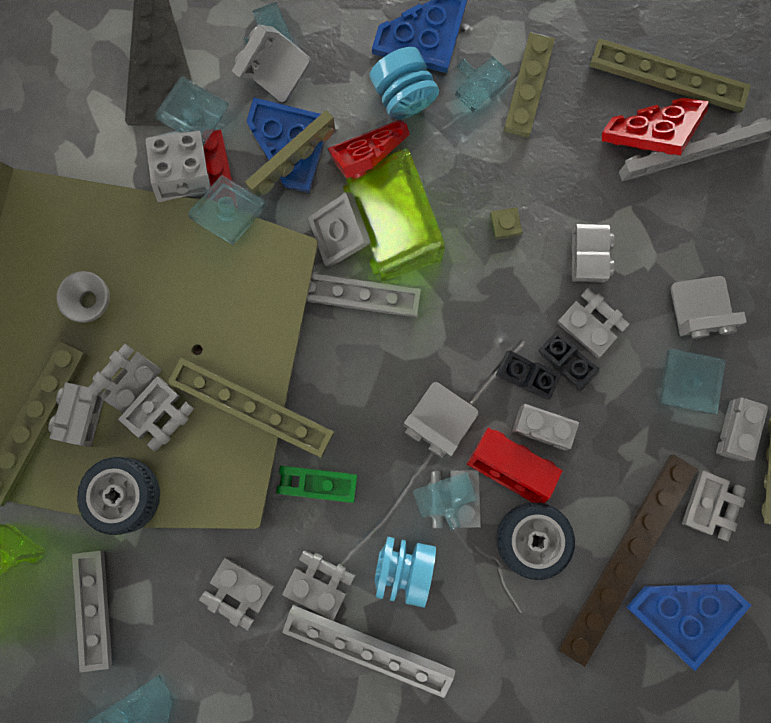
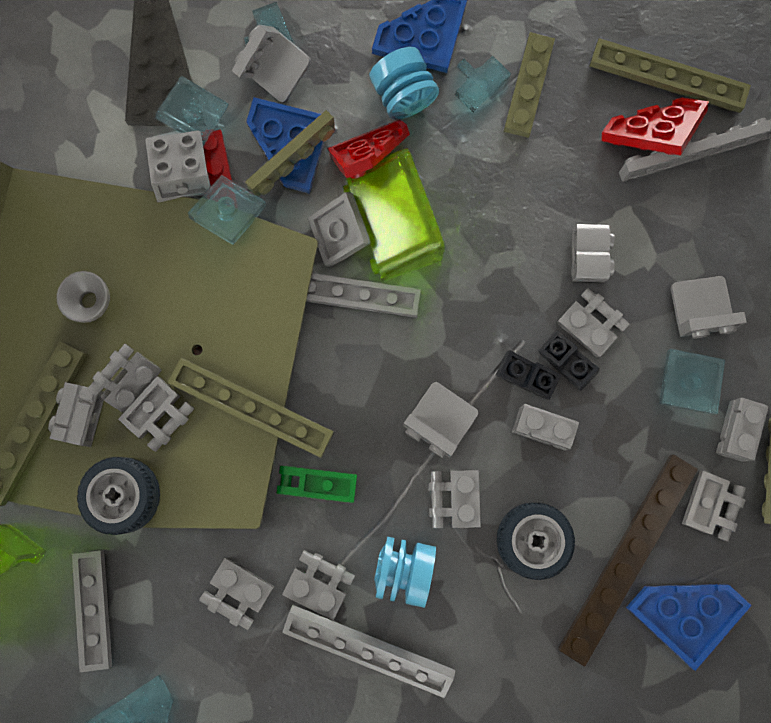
clear light blue plate [413,472,476,530] -> none
red brick [467,428,563,503] -> none
olive plate [490,207,523,240] -> none

